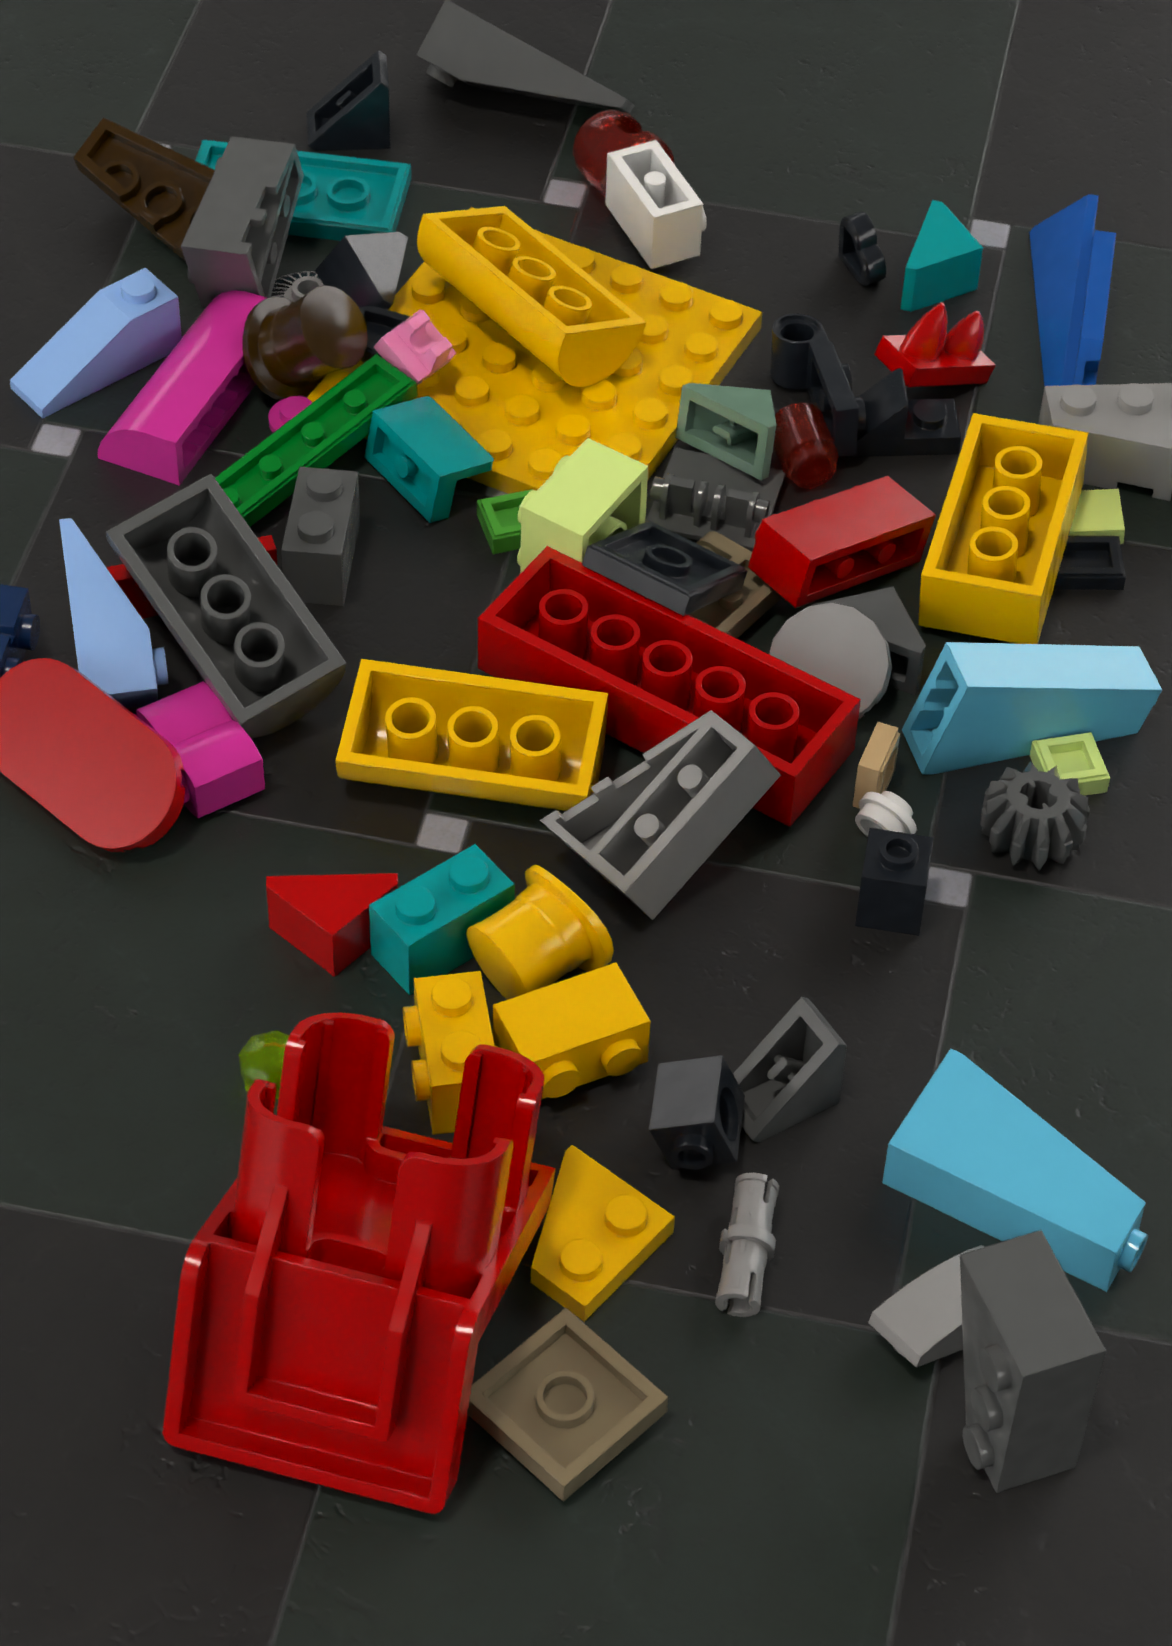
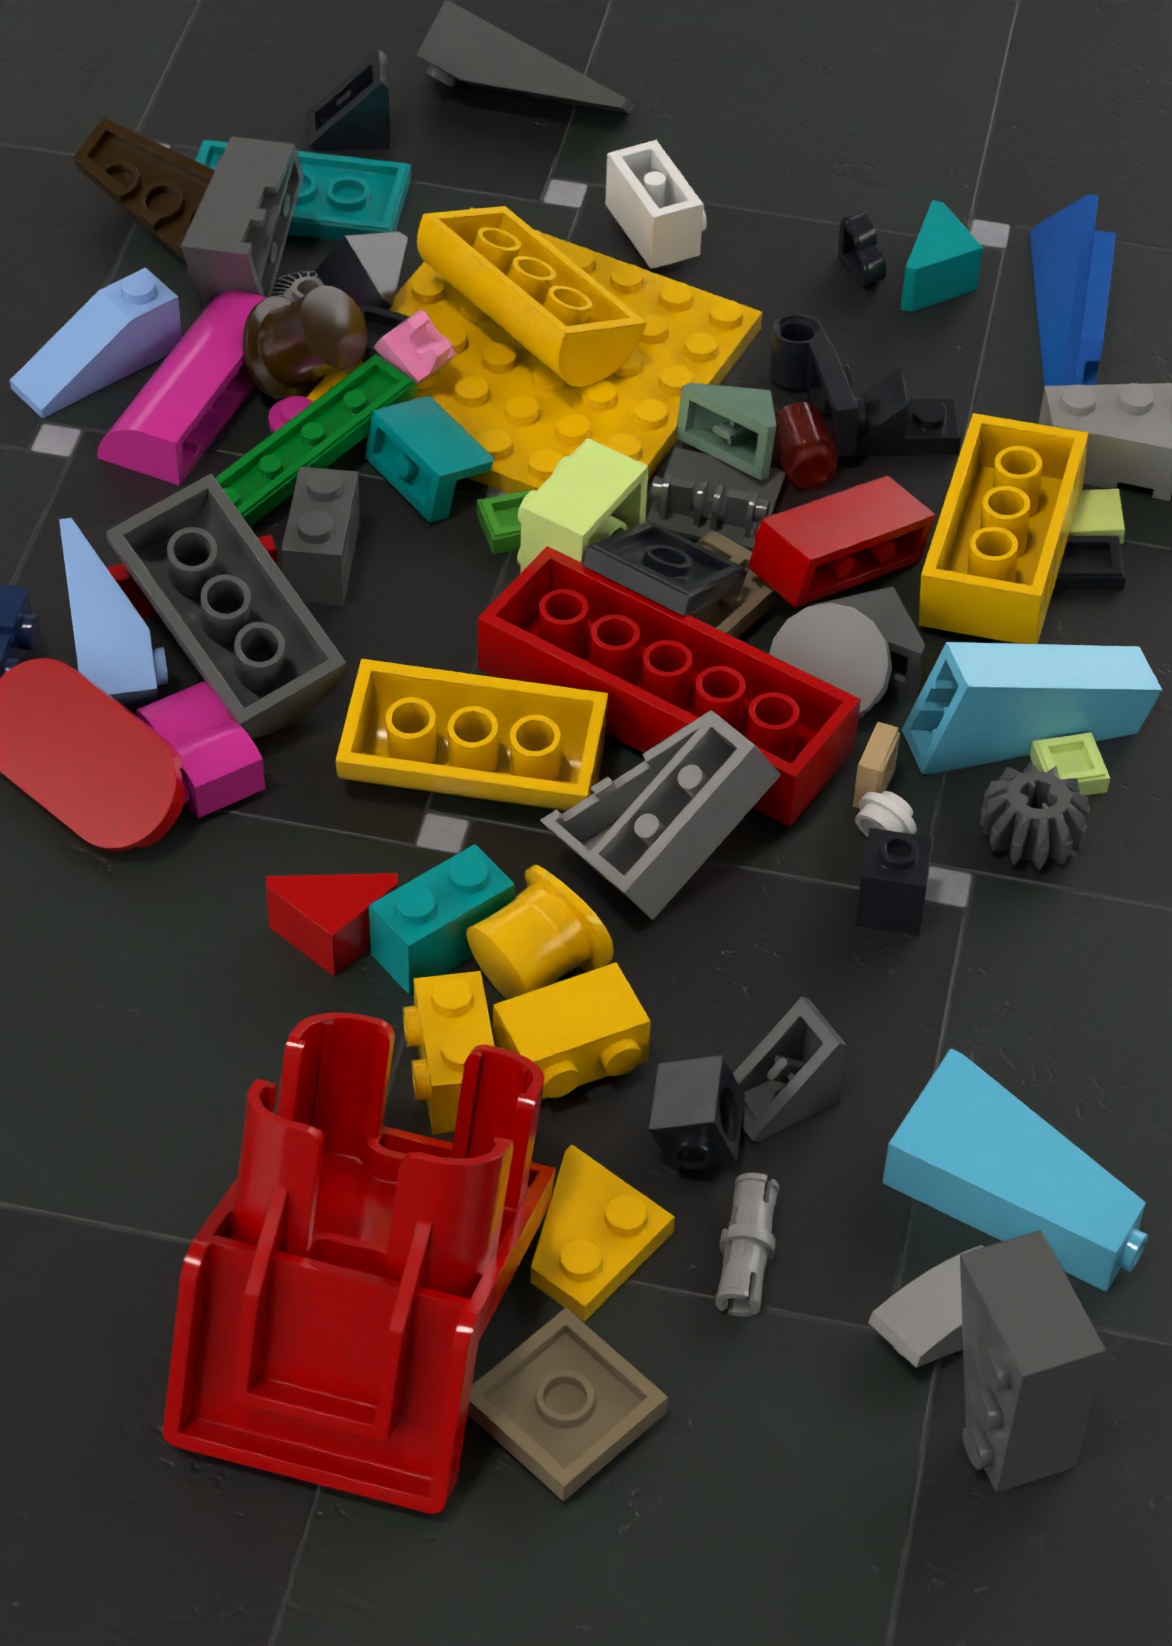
clear neon green tile [238,1030,289,1099] -> none
clear red helmet [572,110,675,199] -> none
red tile [874,302,996,387] -> none

